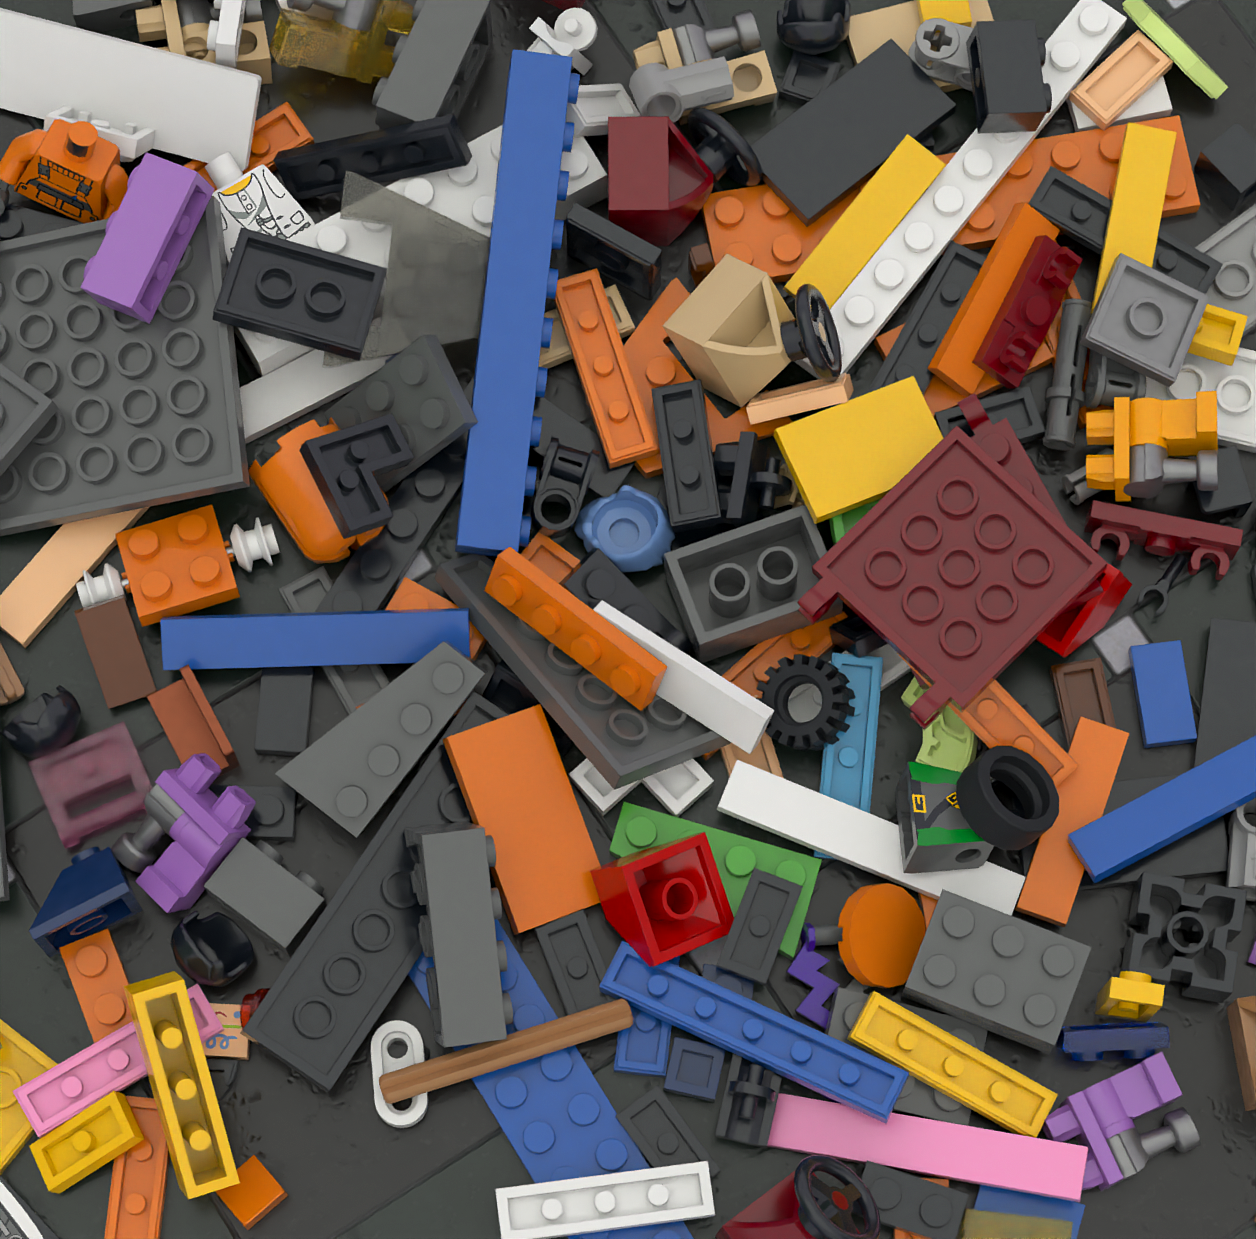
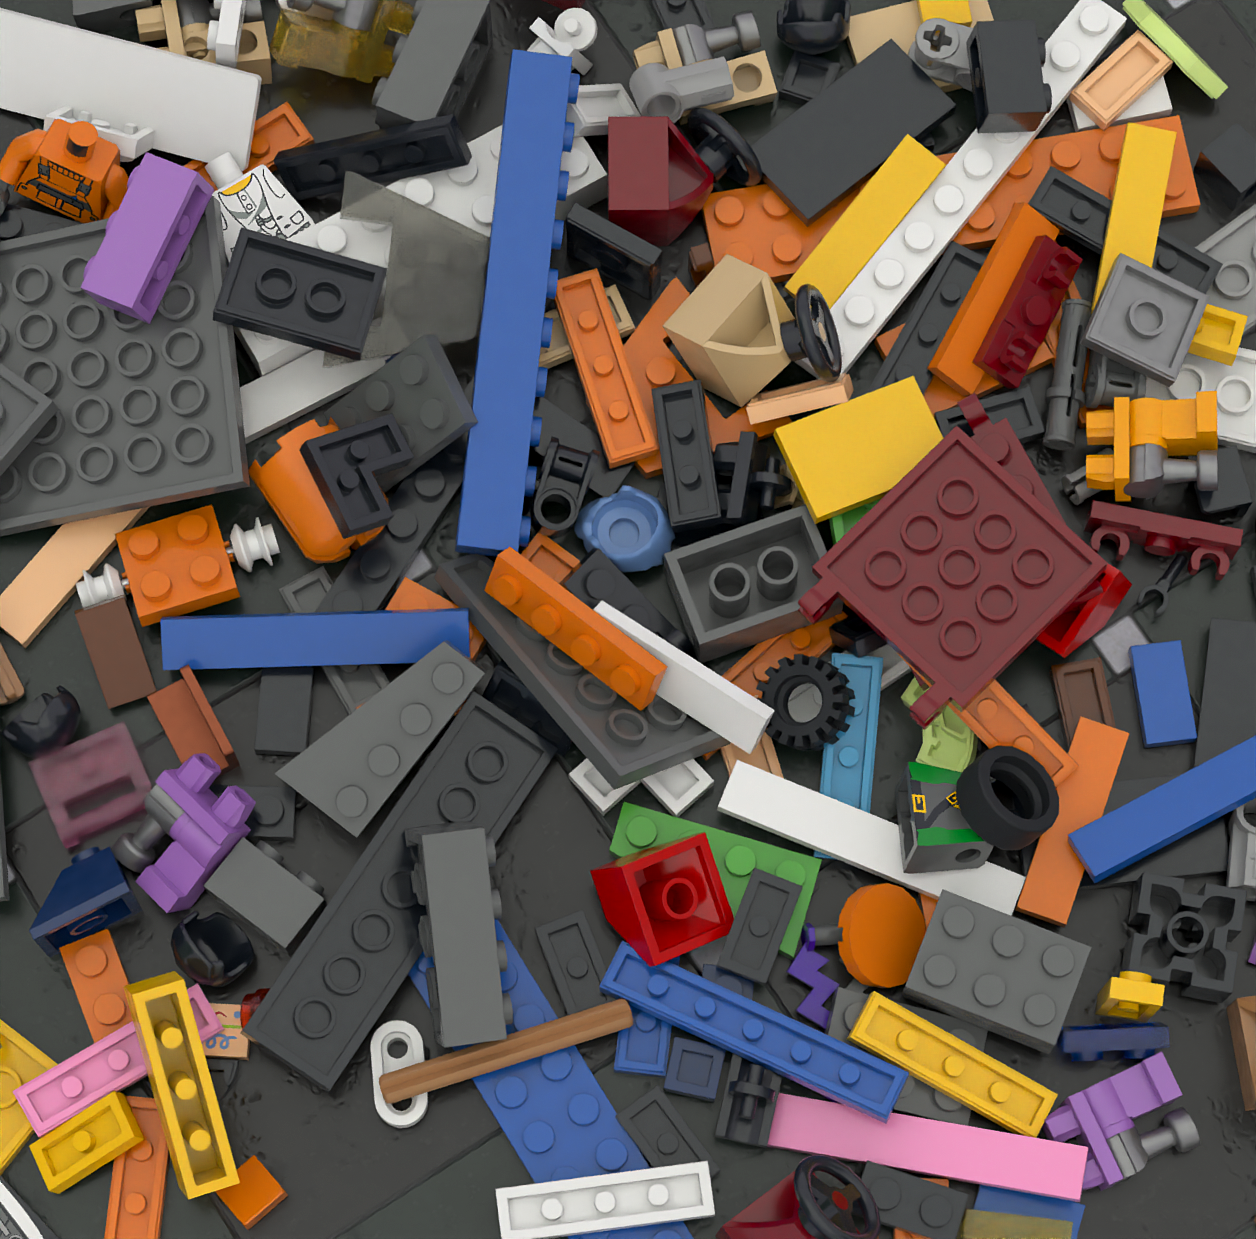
orange tile [443,704,600,935] -> none

